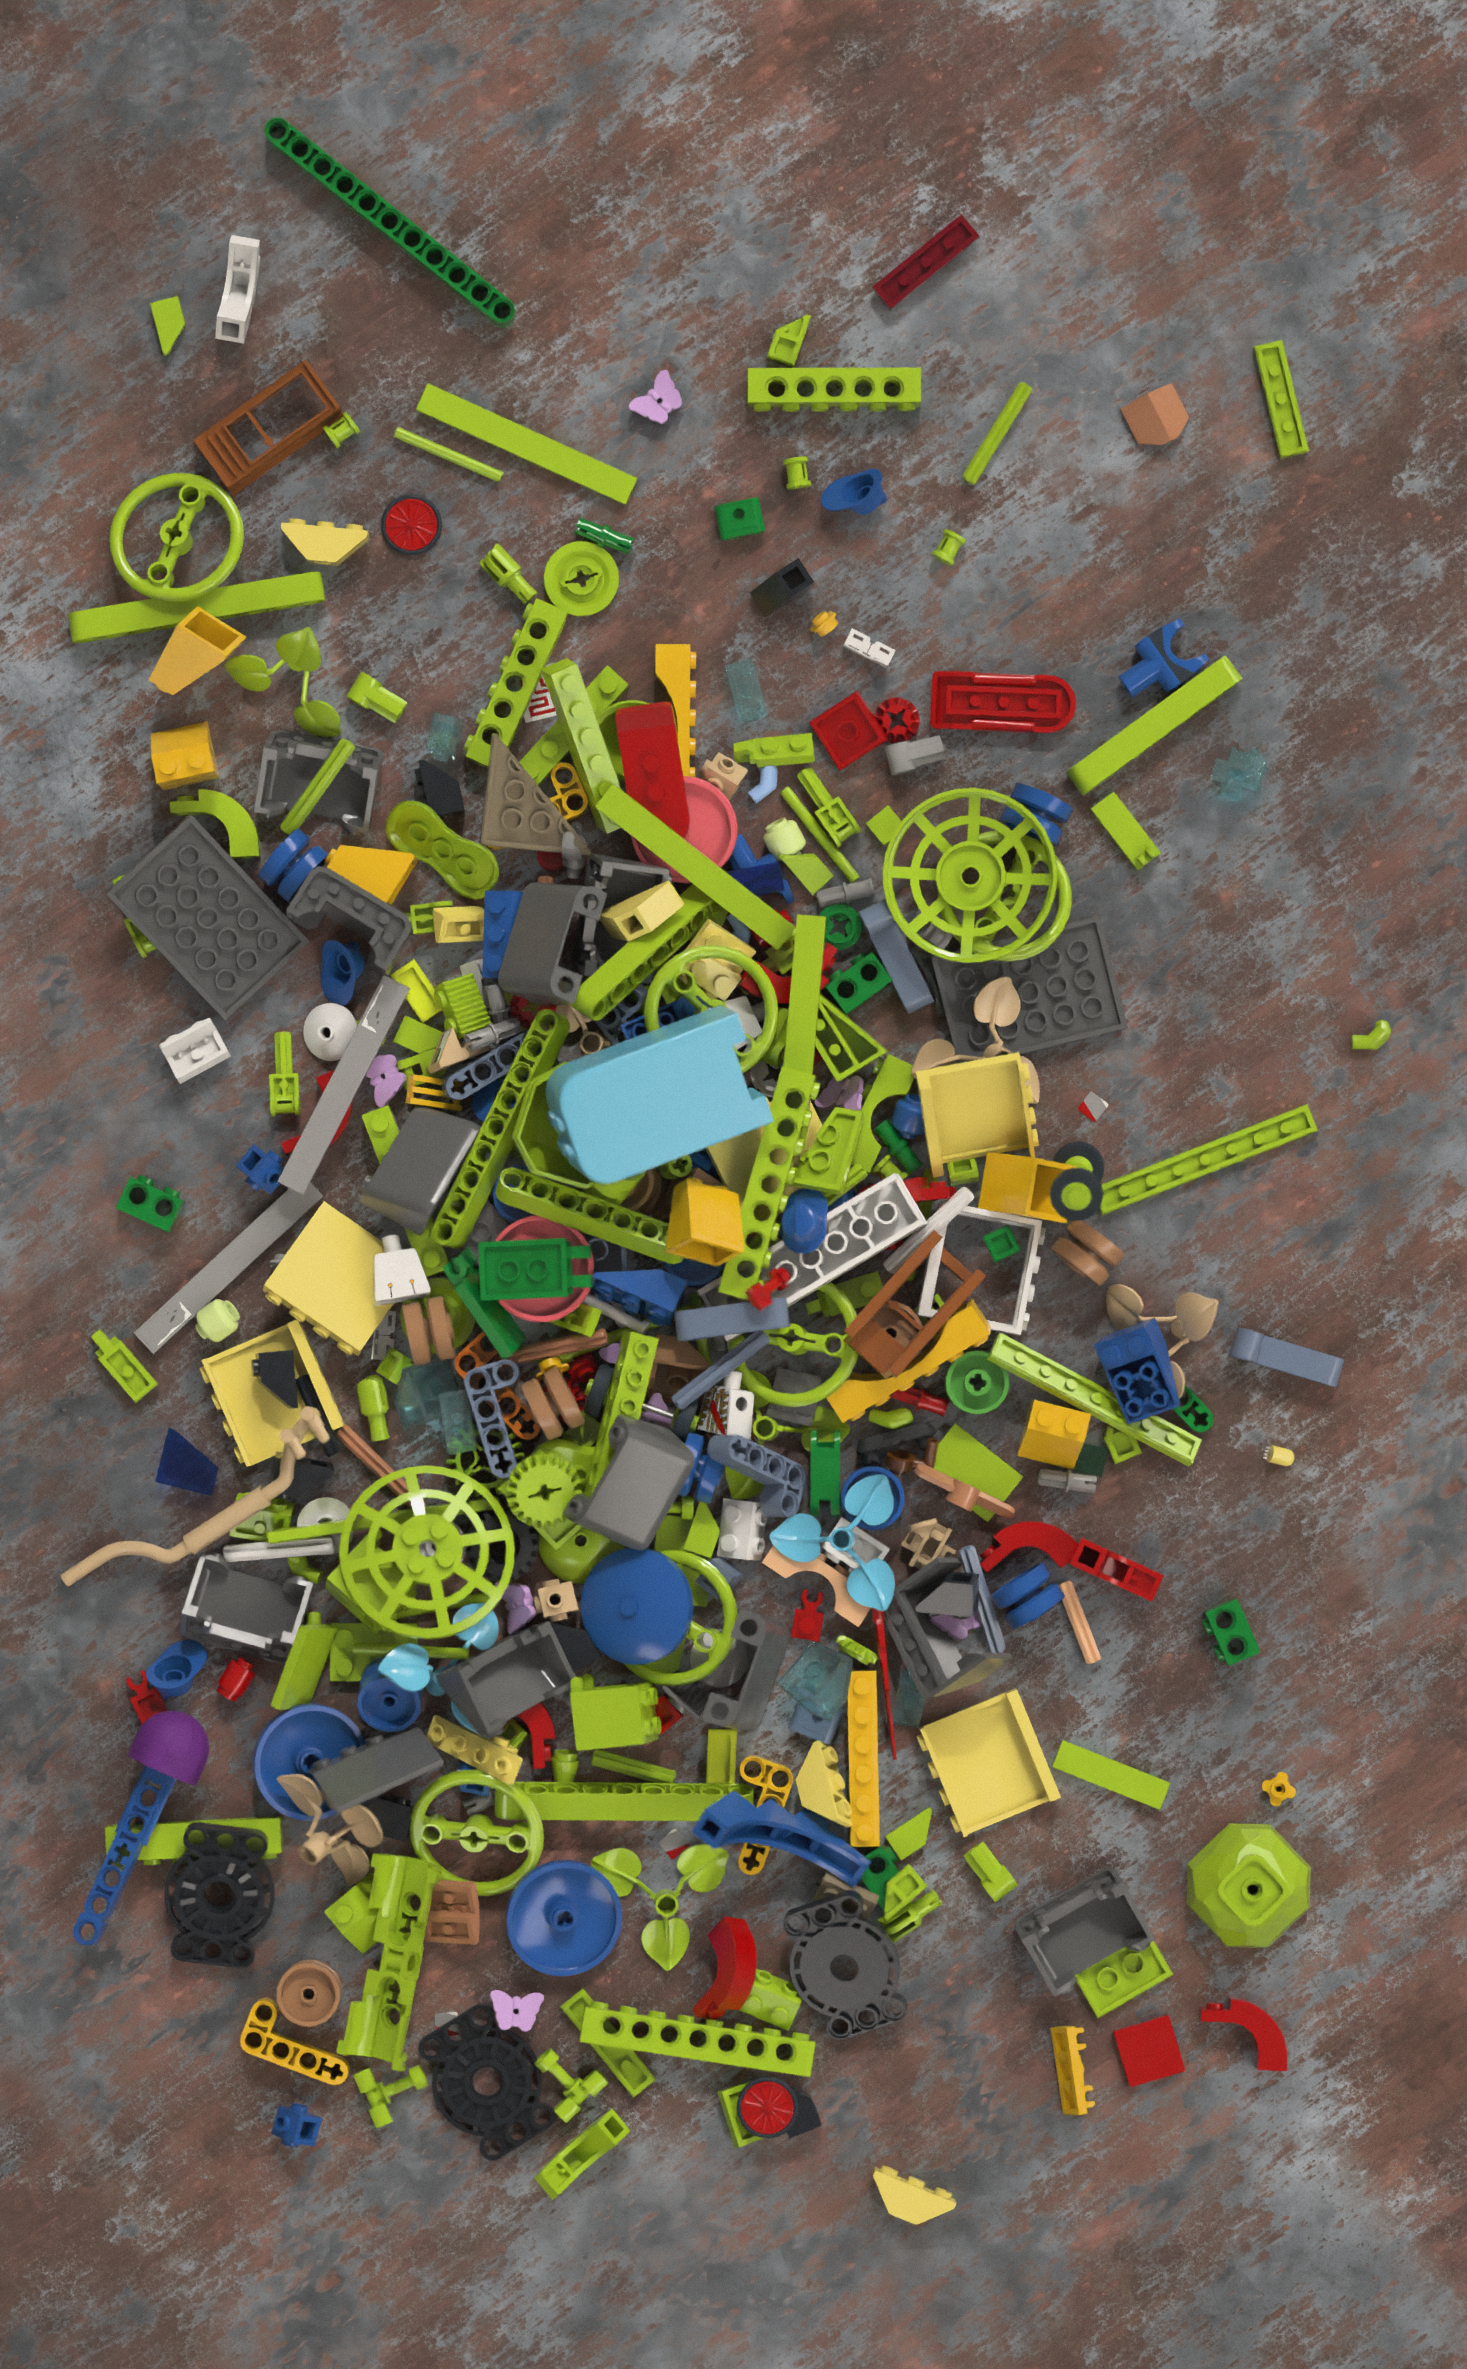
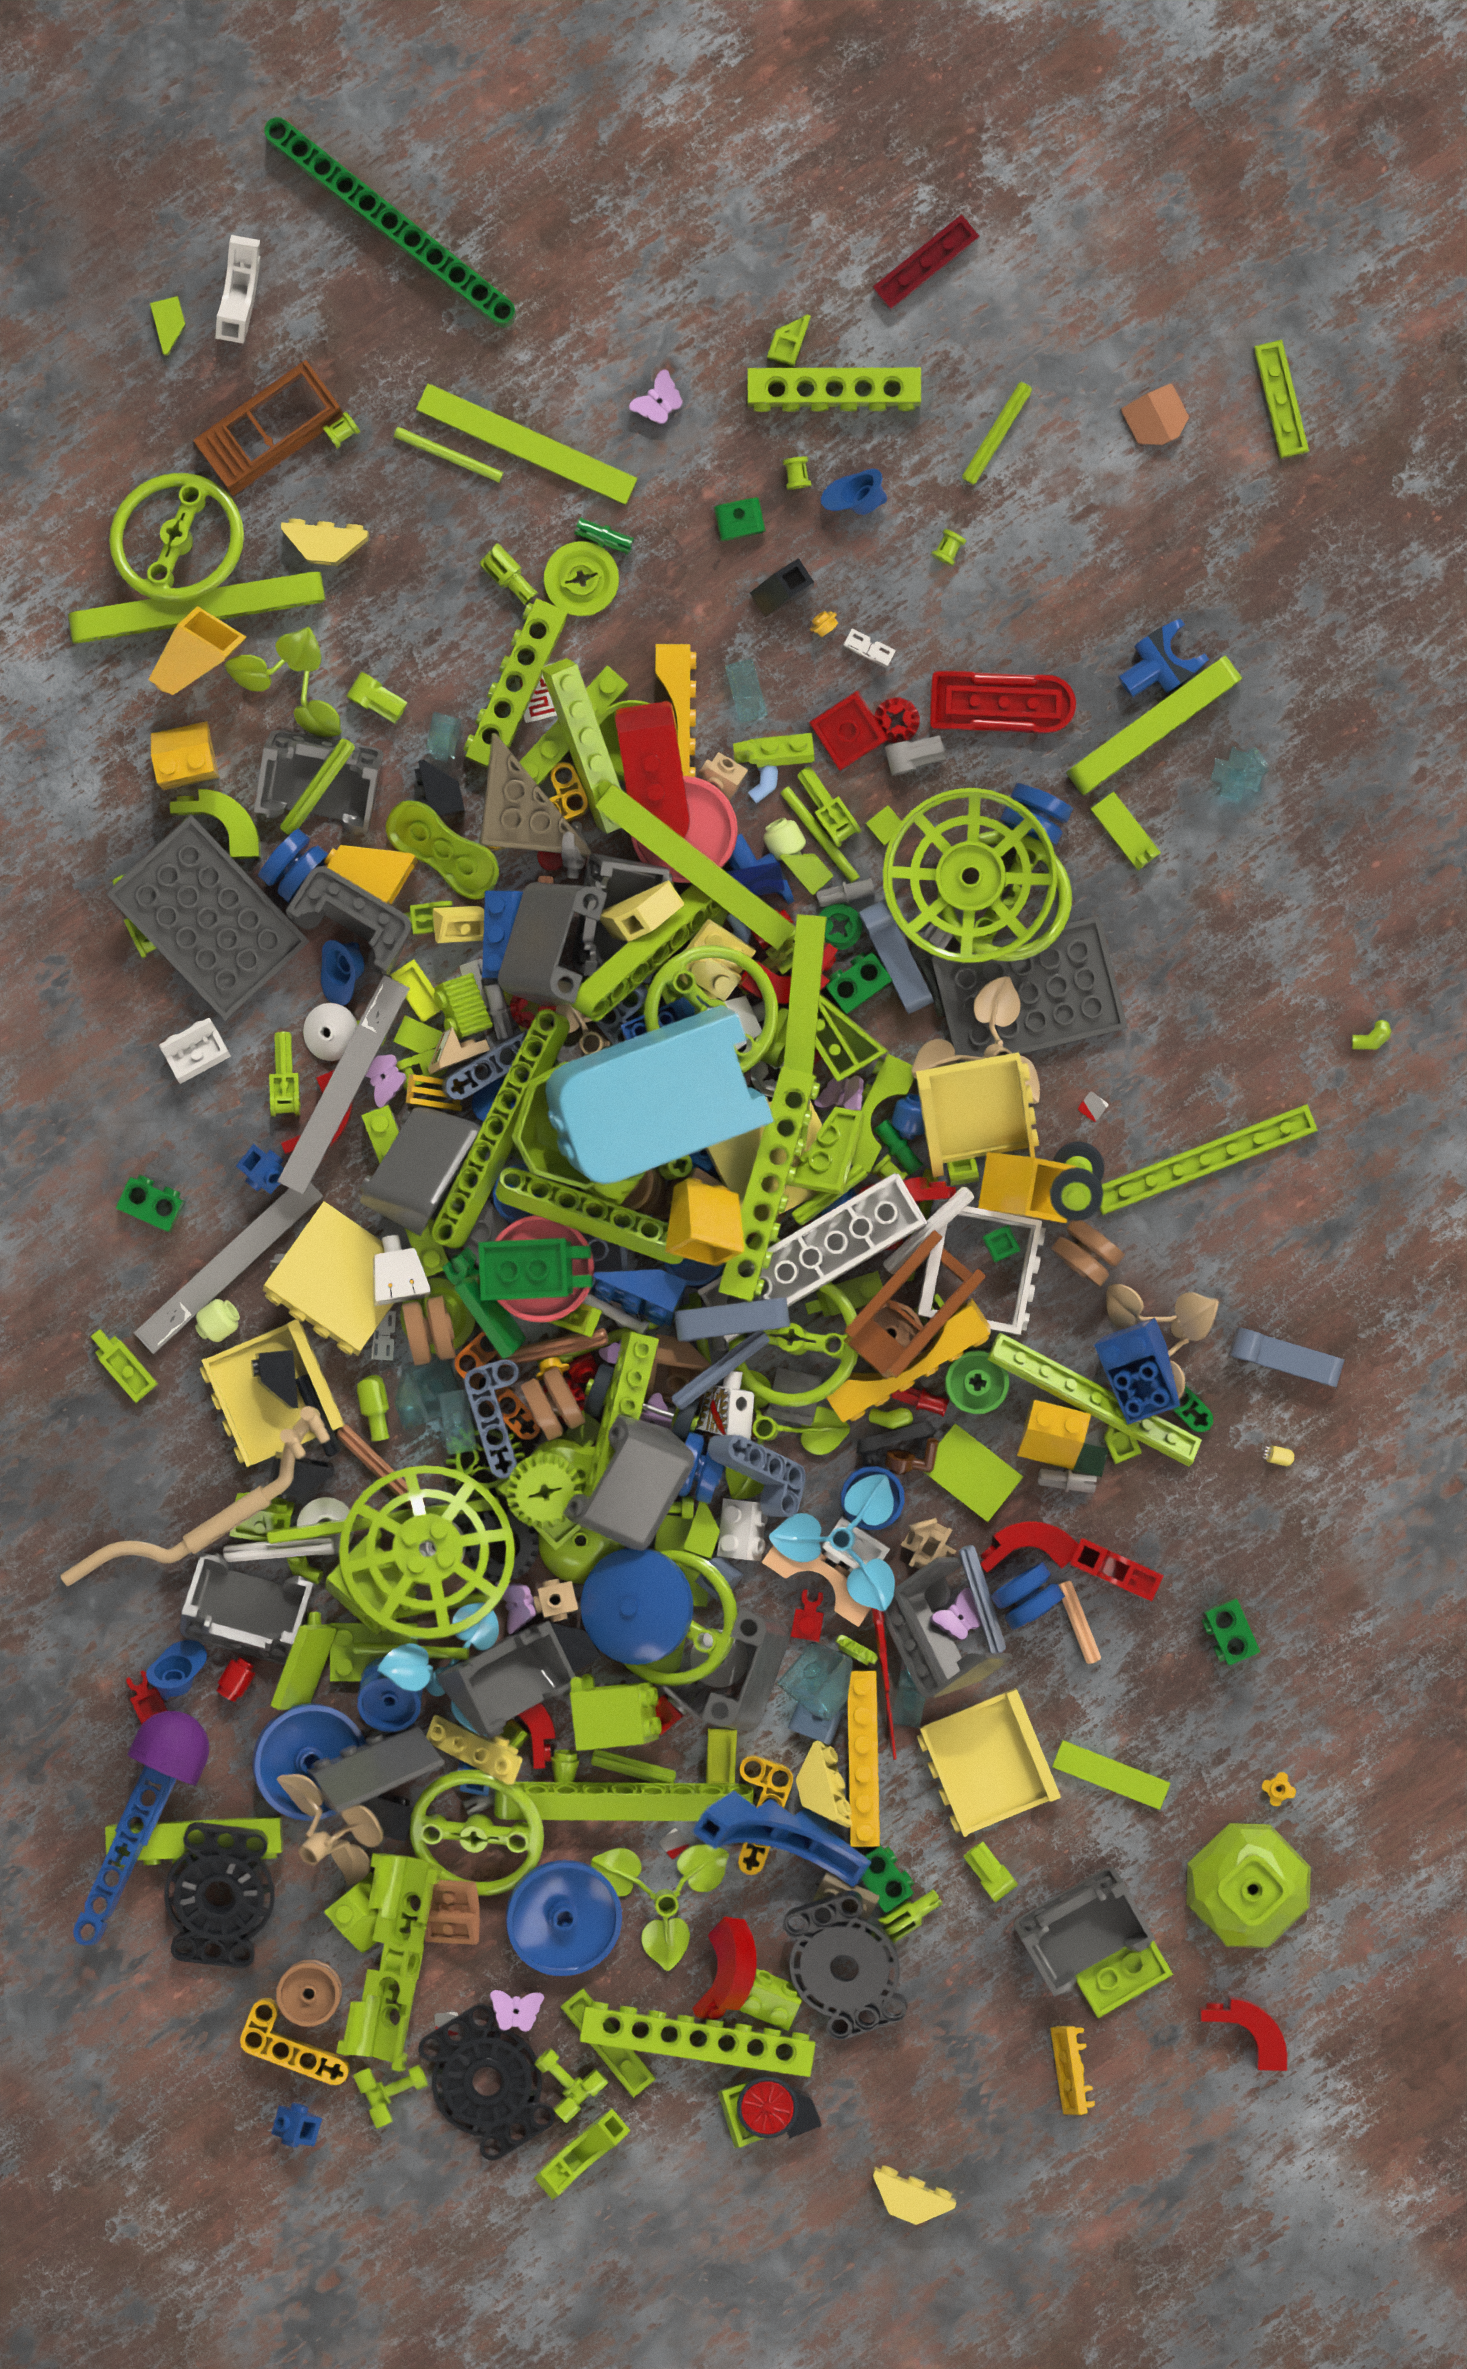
clear blue wing [155,1428,219,1496] -> none
lime tile [376,1347,416,1385] -> none
red wheel [381,495,442,555] -> none
light grey axle [464,1018,522,1052] -> none
red bar [745,1268,790,1311] -> none
blue piece [781,1188,828,1254] -> none
green piece [810,1430,840,1516] -> none
lime tile [884,1864,928,1921] -> none
lime tile [885,1806,932,1861] -> none
nougat piece [915,1463,1015,1518] -> none
slope [915,1571,979,1619] -> none
red tile [1113,2014,1186,2088] -> none

